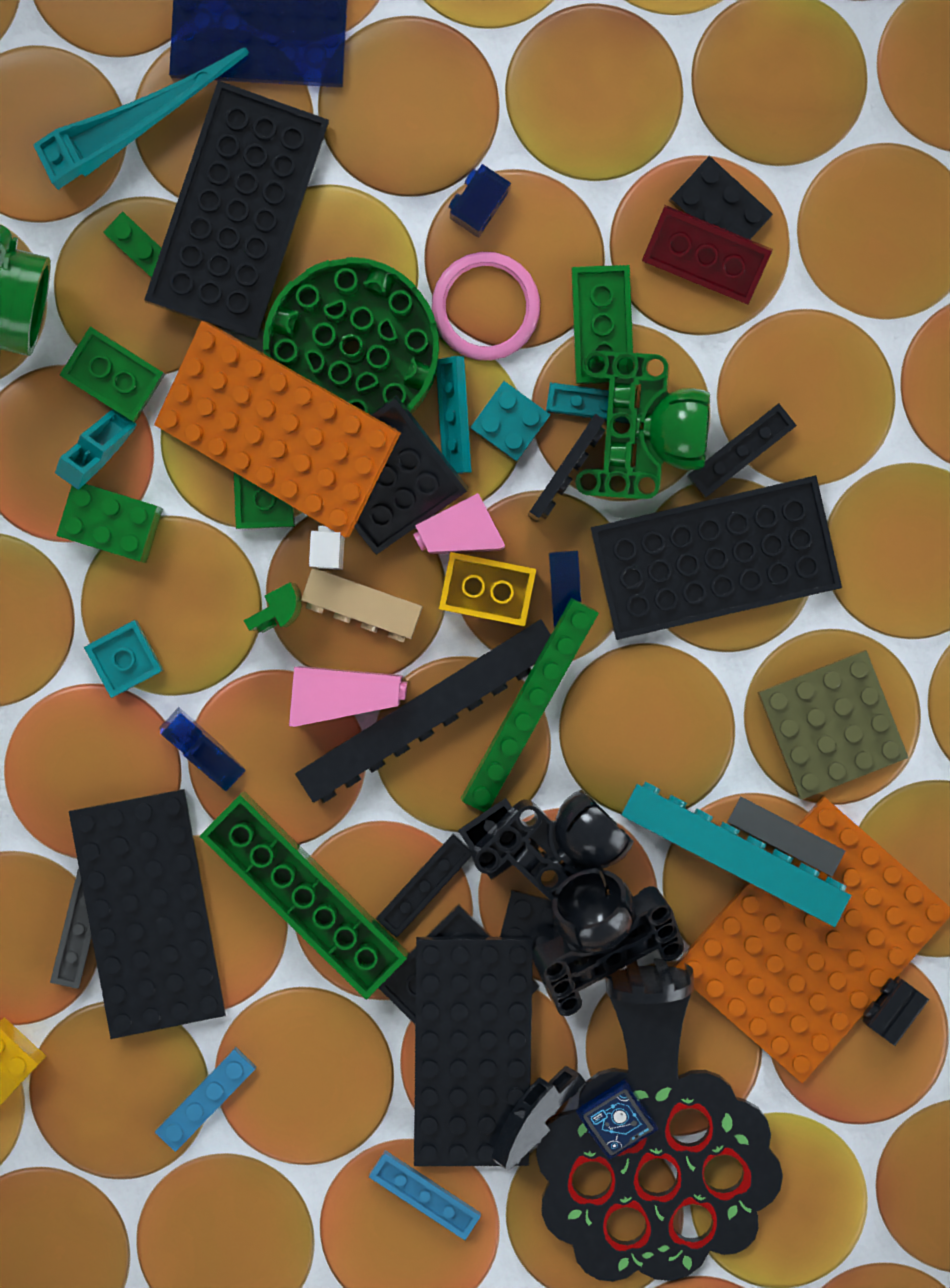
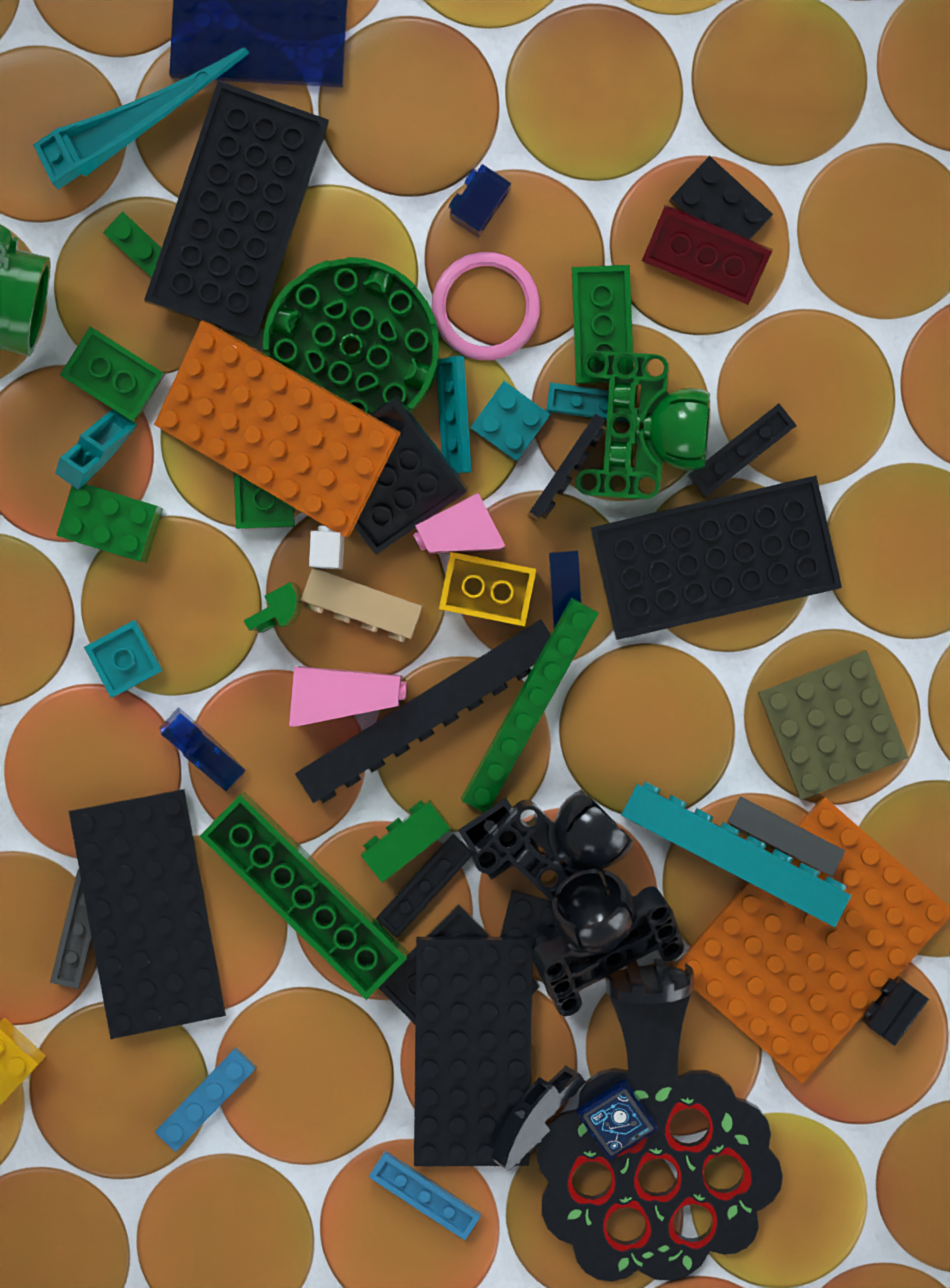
none -> green brick [361,799,451,882]

